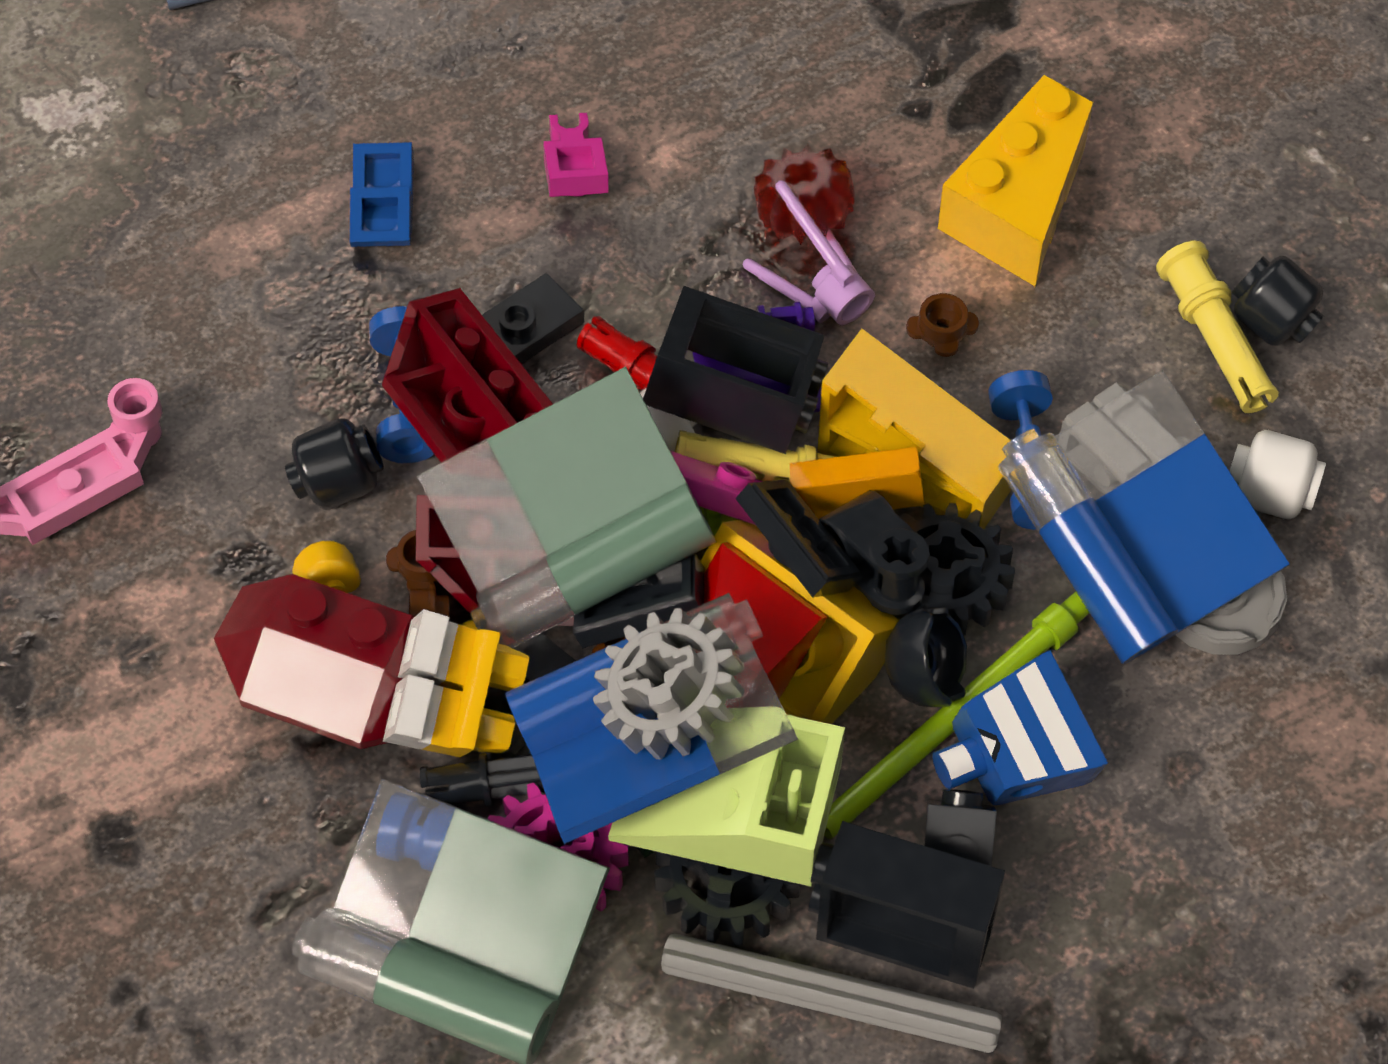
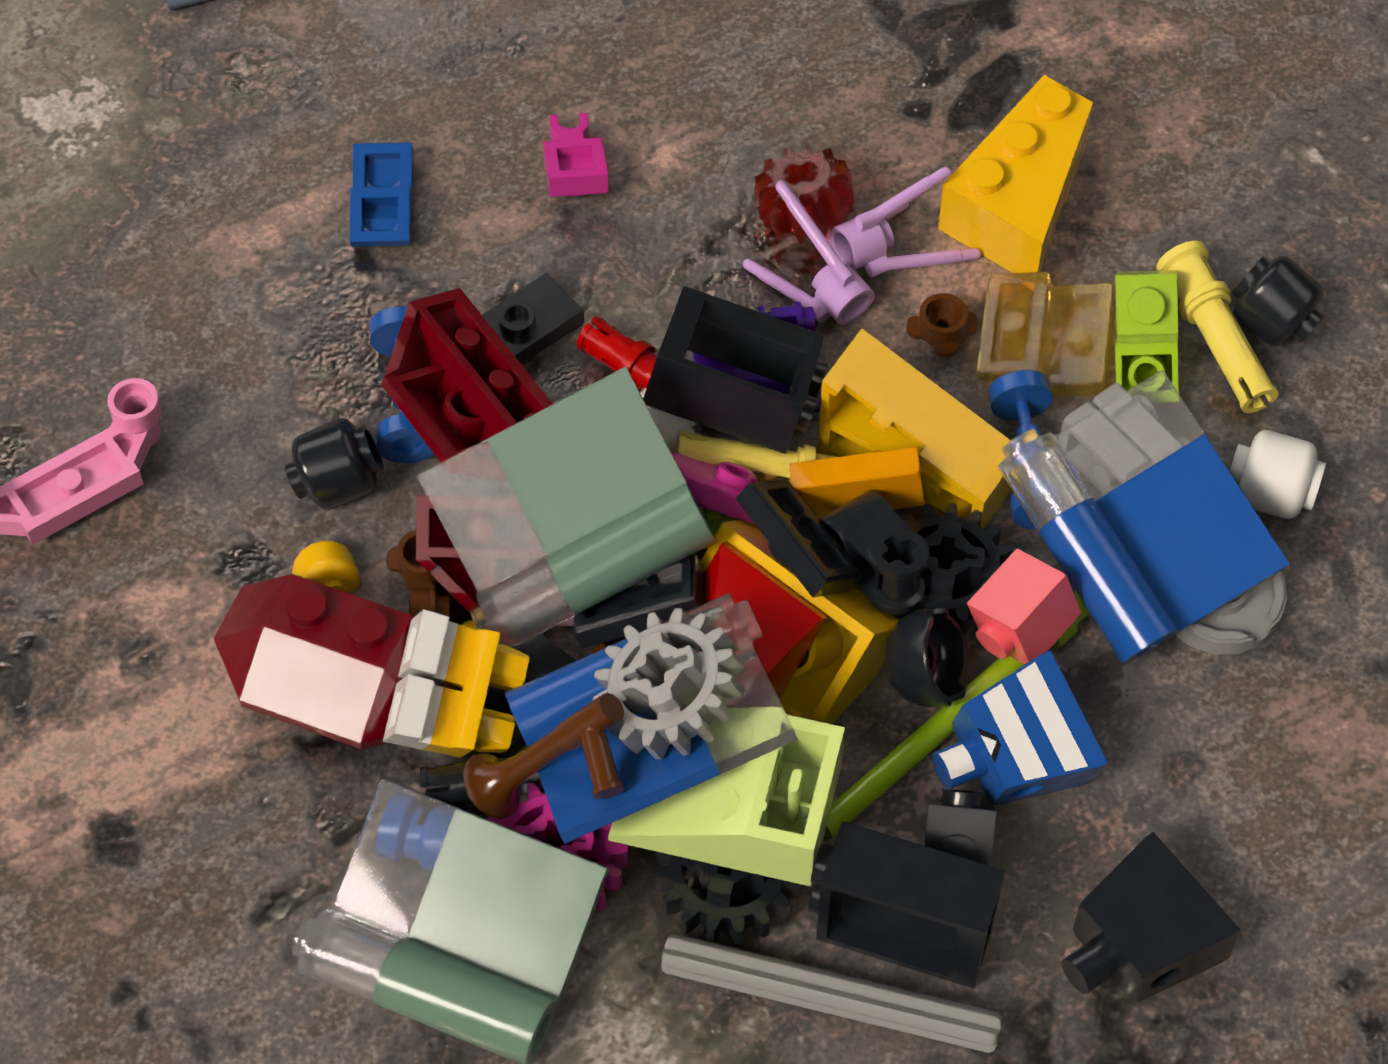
none -> reddish brown piece [463,693,624,819]
none -> lavender plant [831,167,981,278]
none -> coral brick [967,548,1082,664]
none -> clear yellow slope [977,272,1116,396]
none -> black torso [1061,832,1240,1002]
none -> lime slope [1115,270,1179,404]

